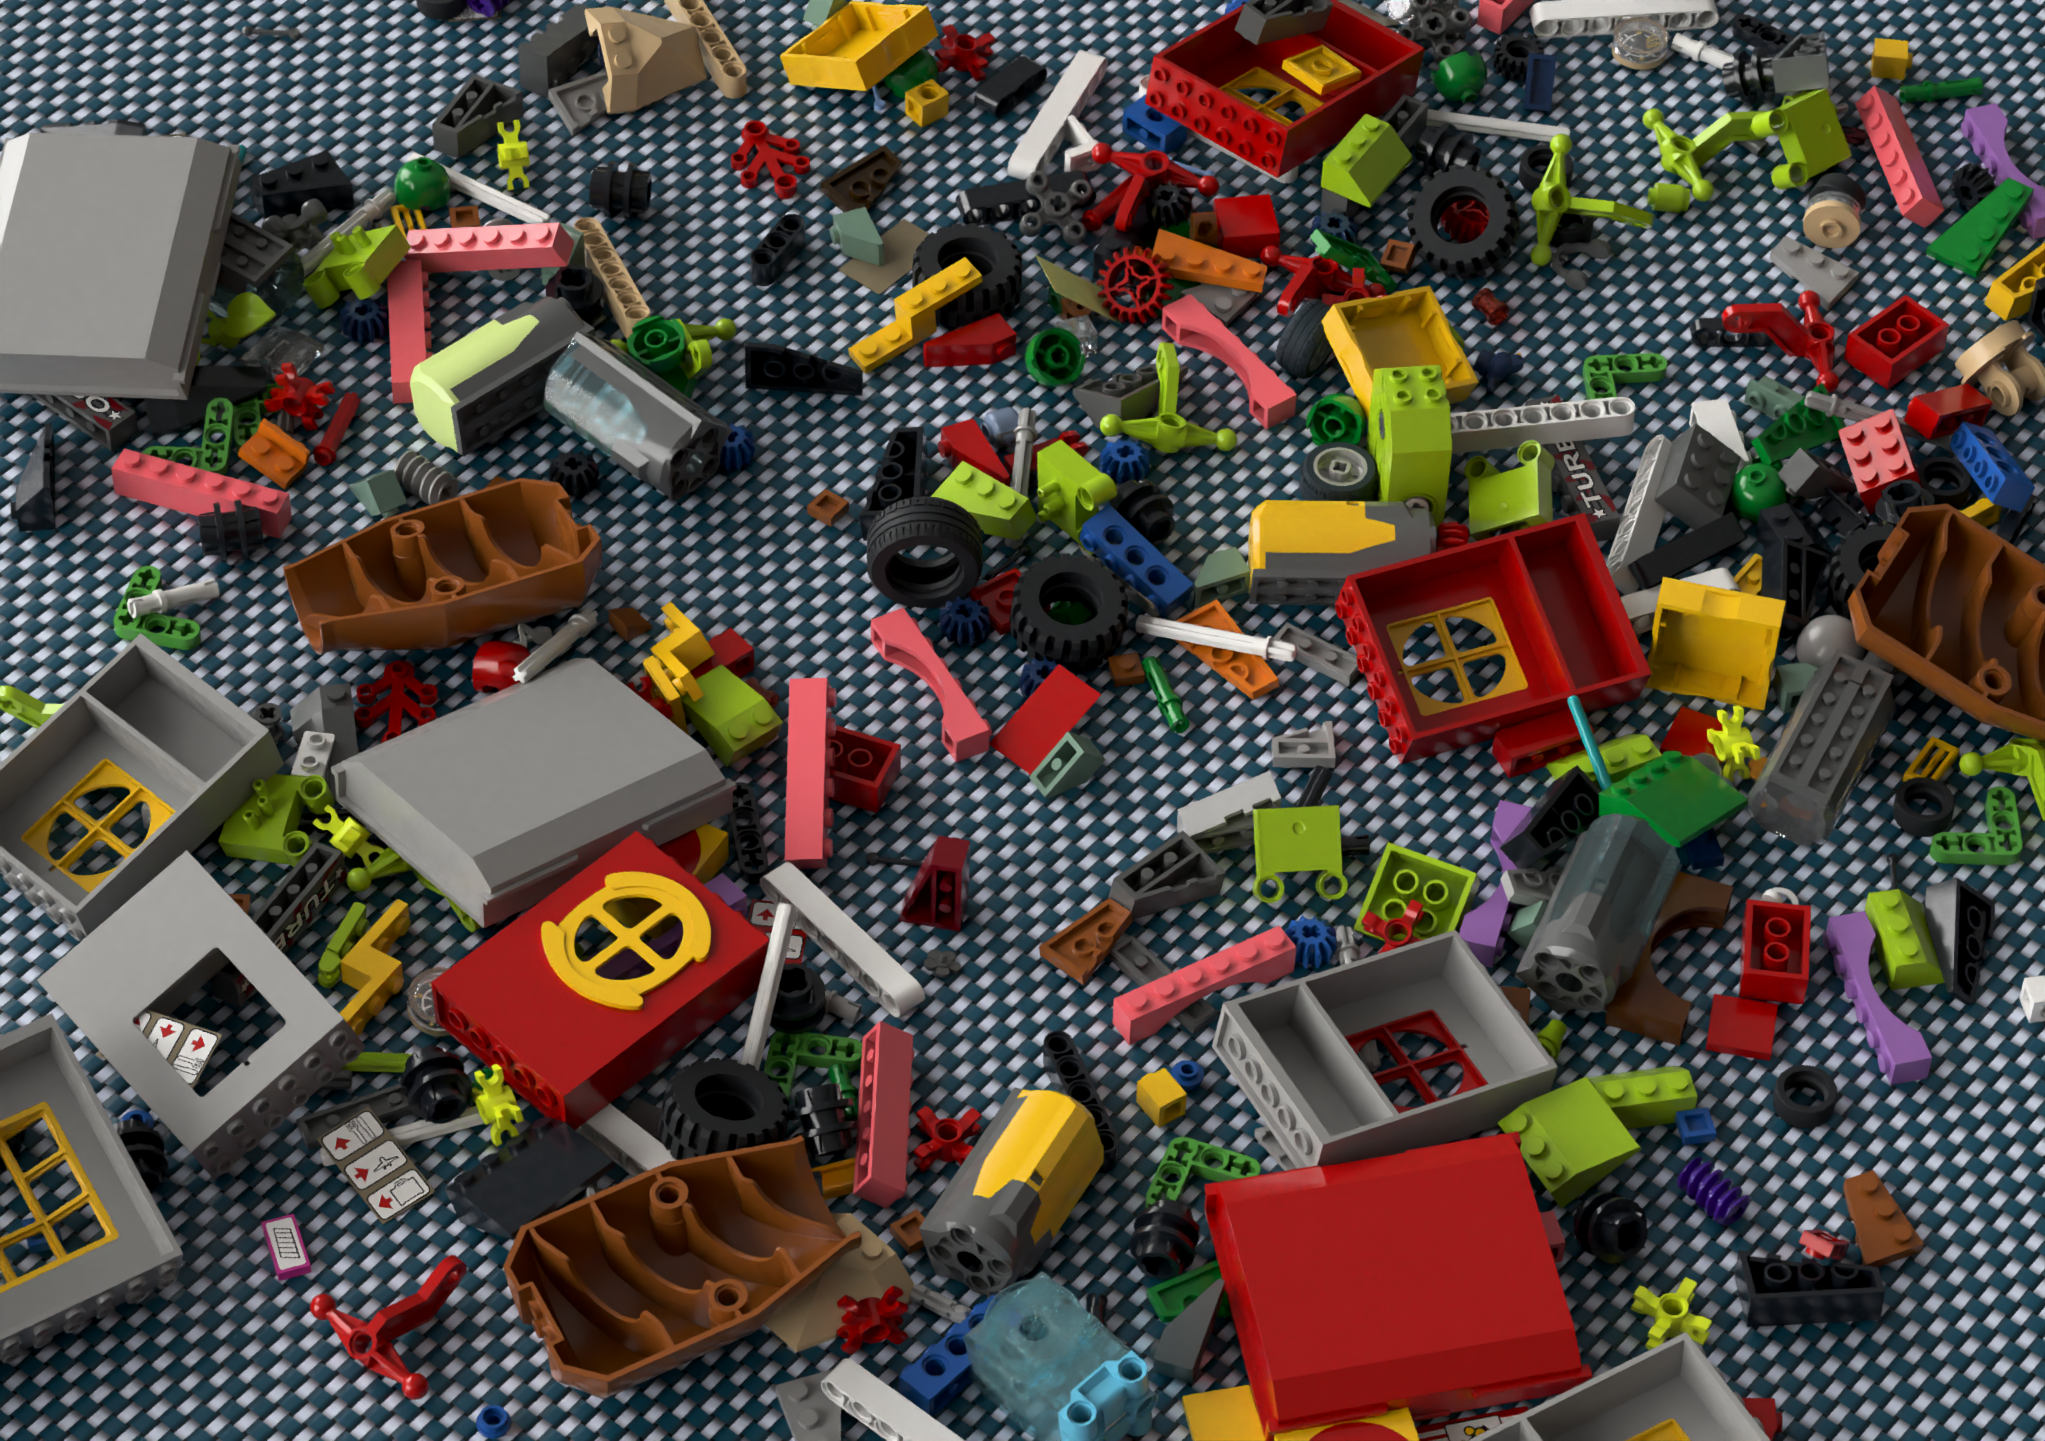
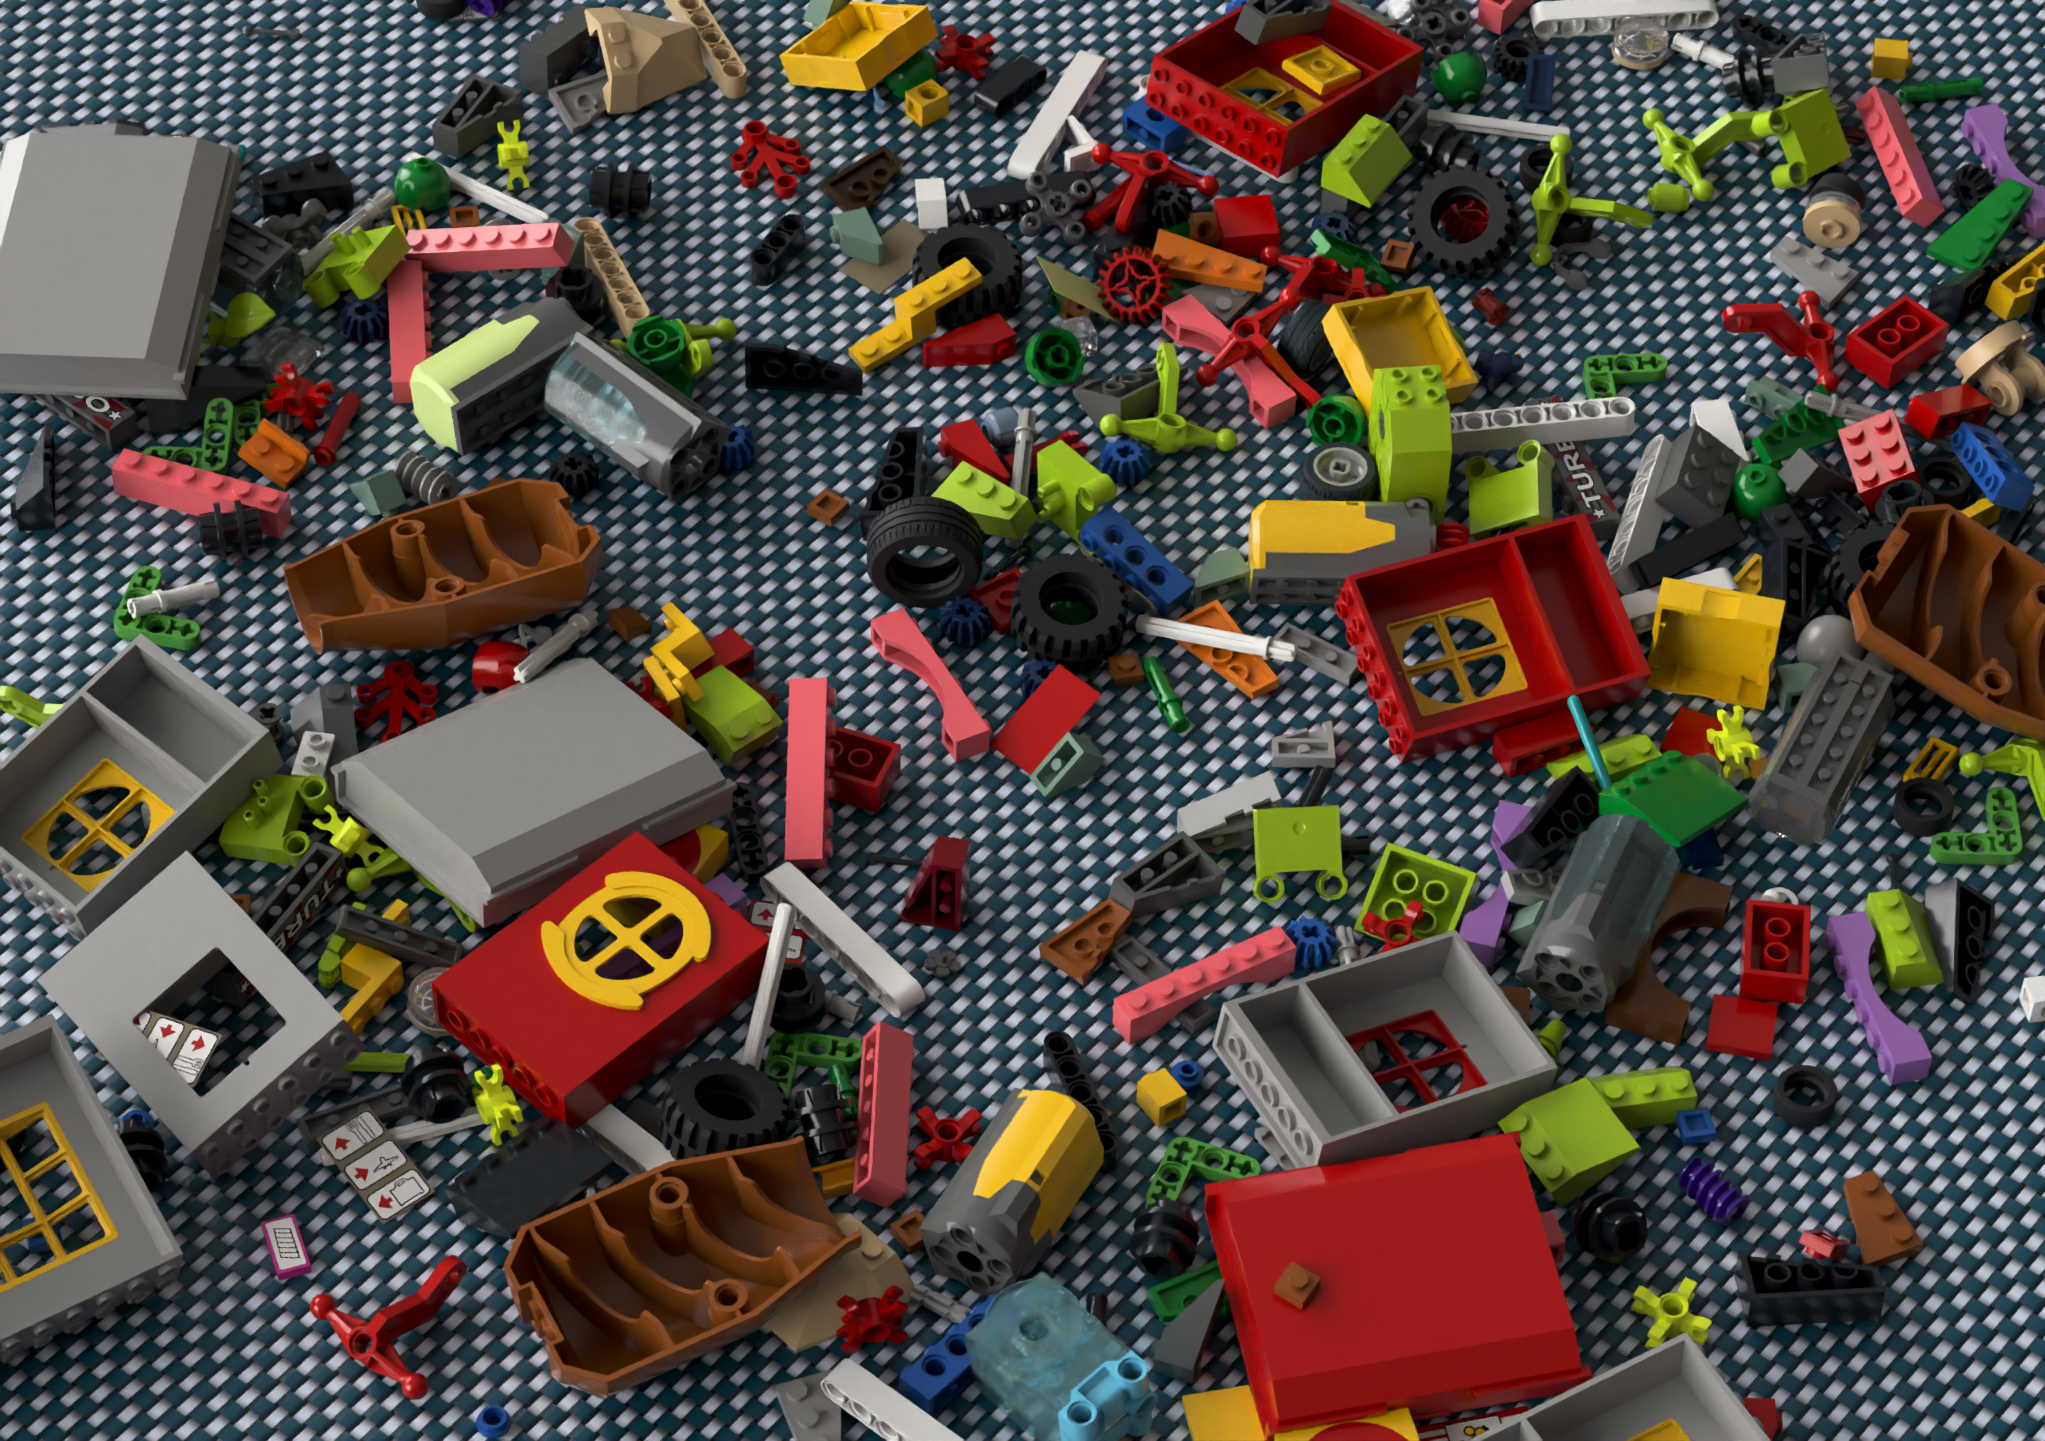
black piece [1109,480,1175,547] -> none
black beam [1690,318,1774,347] -> none
none -> dark grey tile [335,904,463,972]
none -> white slope [915,178,948,231]
none -> red piece [1196,286,1322,410]
none -> dark orange plate [1273,1261,1321,1309]
none -> black wedge [1927,250,2029,328]

